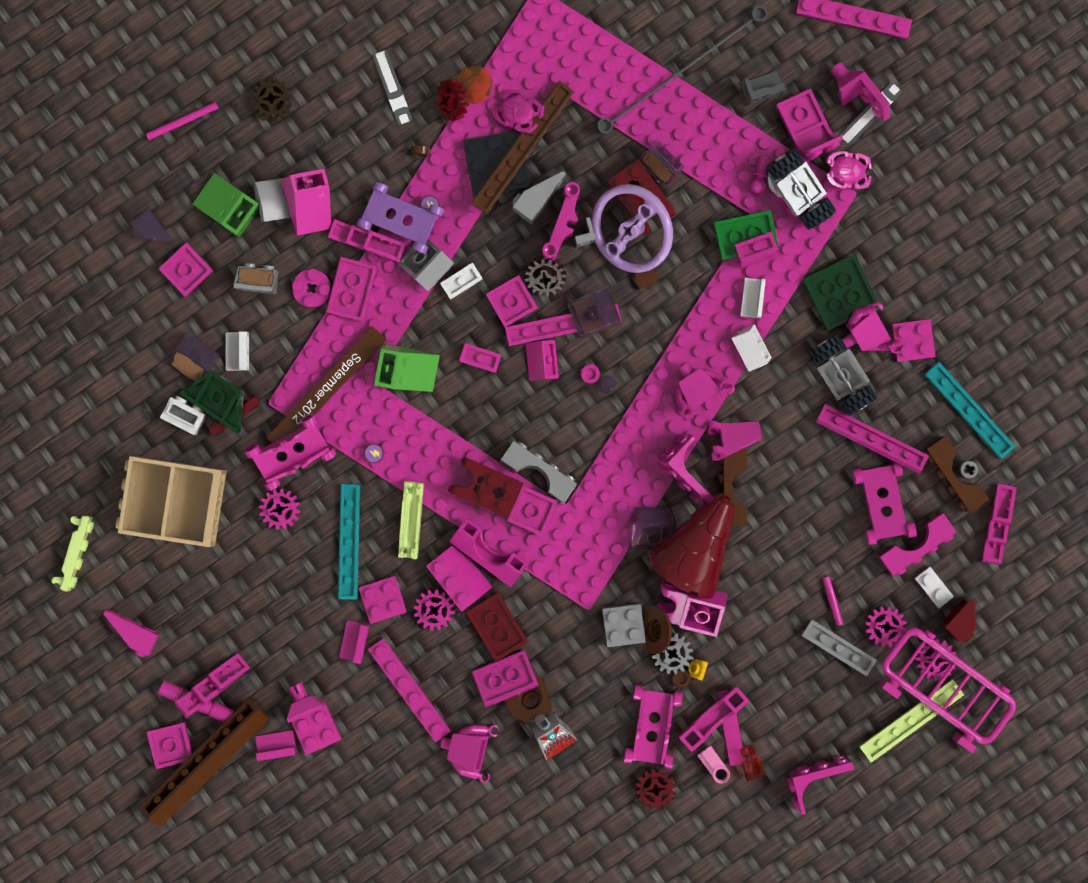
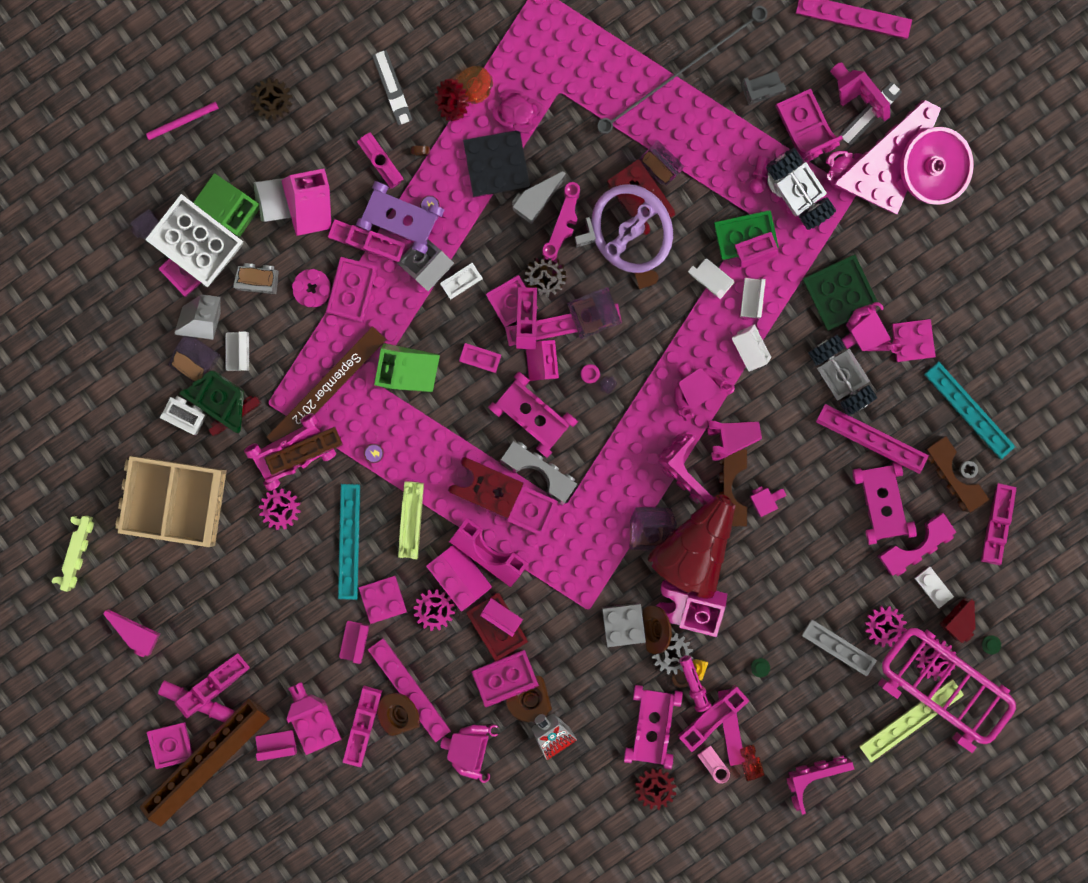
reddish brown tile [470,80,574,215] -> none
dark pink piece [822,576,843,626] -> none
none -> white slope [145,194,243,287]
none -> light grey slope [175,295,221,339]
none -> reddish brown plate [264,427,343,476]
none -> dark pink slope [343,686,382,768]
none -> dark pink piece [357,132,404,189]
none -> reddish brown hat [377,693,420,736]
none -> dark pink panel [480,598,523,637]
none -> dark pink piece [487,371,578,458]
none -> dark pink slope [516,287,537,349]
none -> dark pink pin [679,655,712,712]
none -> white panel [688,259,734,299]
none -> dark pink brick [749,486,787,517]
none -> dark green plate [751,658,770,678]
none -> wing [833,100,941,214]
none -> dark pink dish [900,127,973,204]
none -> dark green plate [982,635,1001,655]

